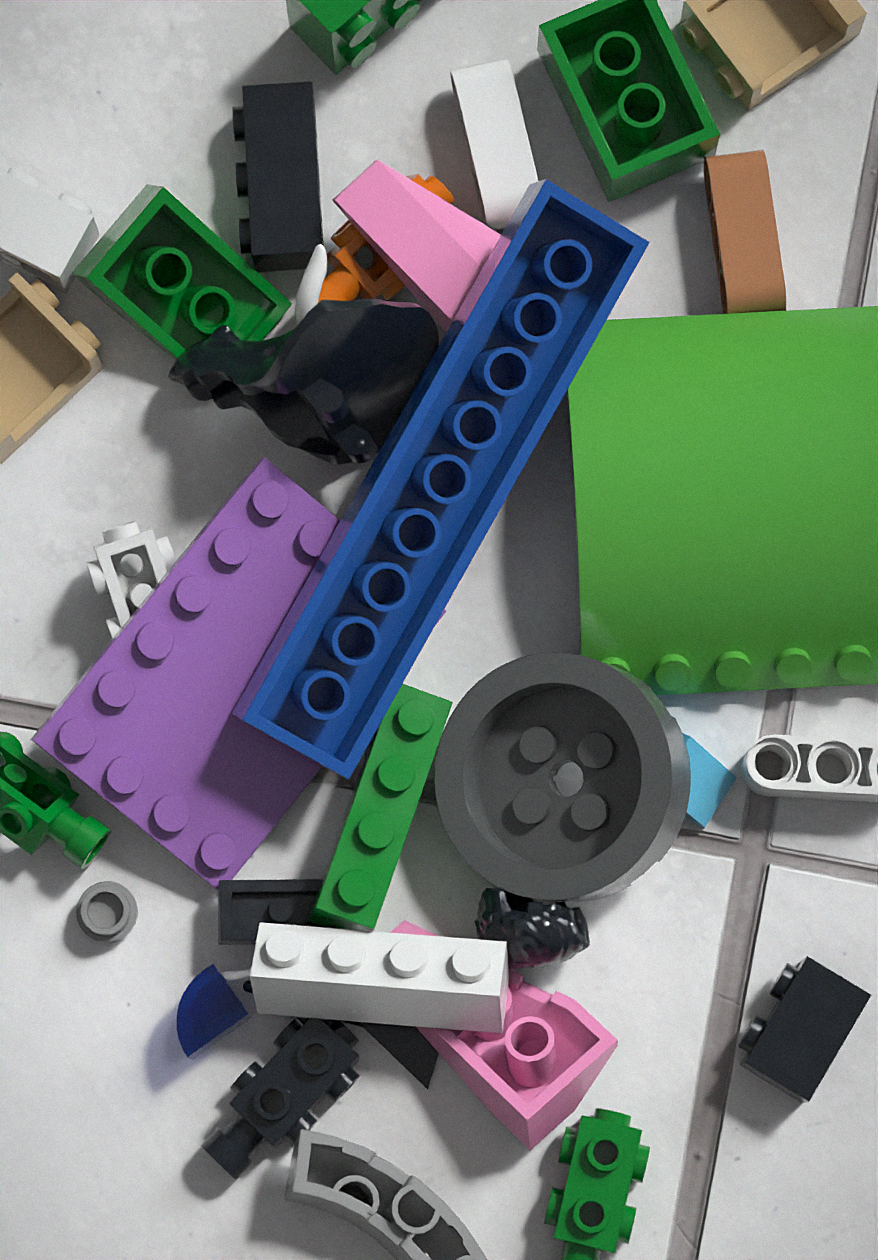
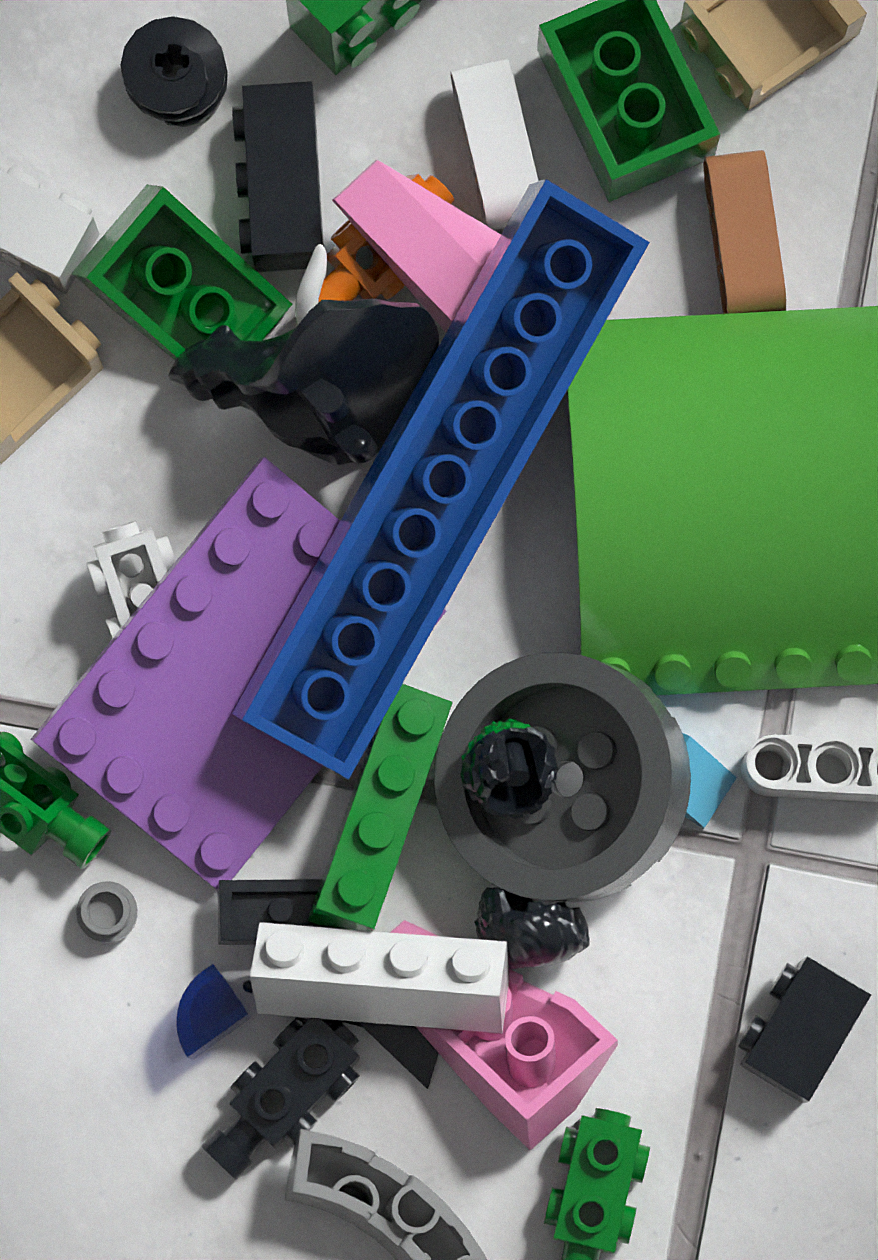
none -> black piece [120,16,228,127]
none -> black piece [460,719,558,819]

